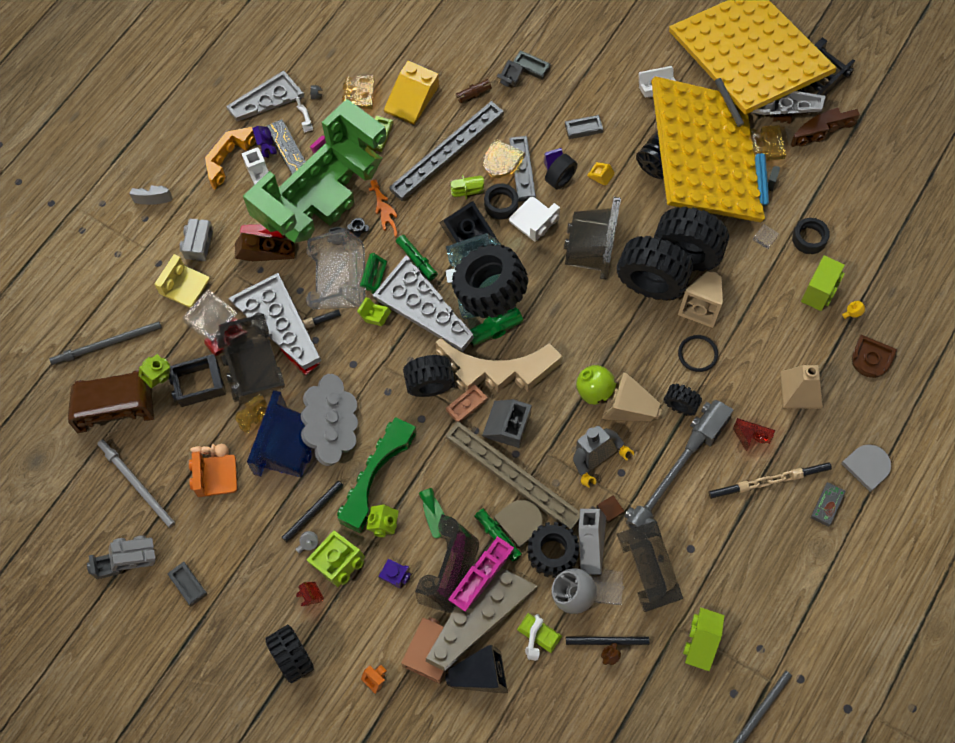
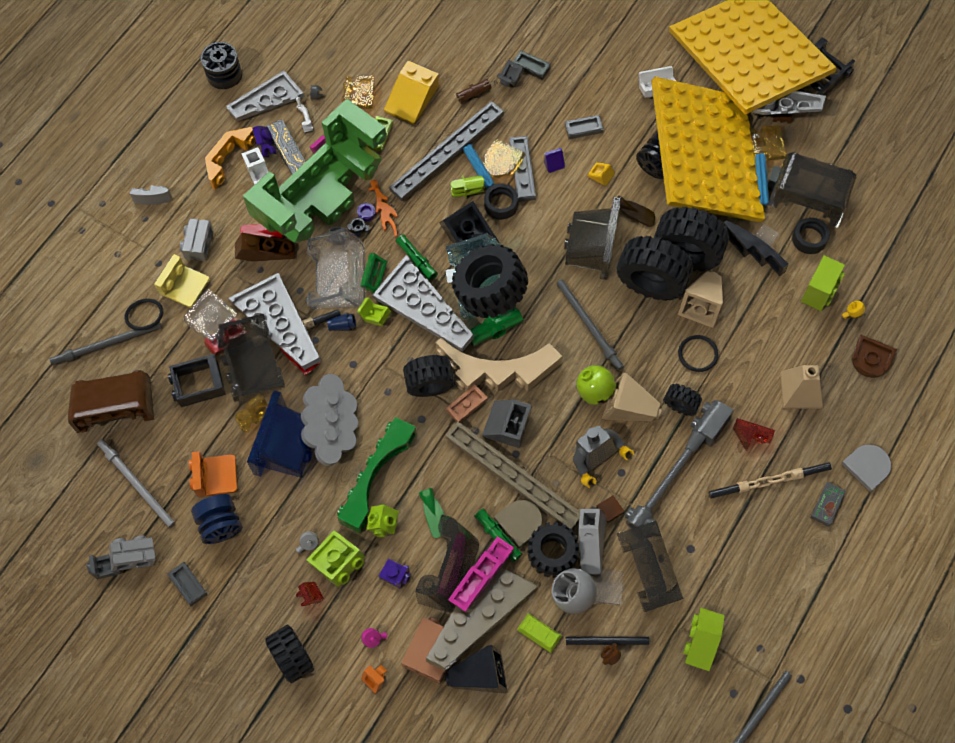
lime brick [138,354,170,389] -> none
light nougat bar [190,443,229,457] -> none
black bar [282,481,343,542] -> none
white bracket [509,197,560,242] -> none
white piece [525,614,543,661] -> none
black tyre [545,154,578,190] -> none
dark grey bar [715,78,744,127] -> none
reddish brown slope [791,107,860,147] -> none
none -> black tyre [124,298,164,330]
none -> dark blue wheel [191,494,243,544]
none -> black wheel [200,42,242,89]
none -> dark blue cone [327,313,356,331]
none -> tile [357,203,376,222]
none -> dark pink piece [361,628,387,648]
none -> dark azure axle [463,144,495,190]
none -> dark grey bar [557,279,624,371]
none -> dark brown piece [612,195,655,227]
none -> black slope [724,220,789,276]
none -> clear smoke windscreen [768,152,856,228]

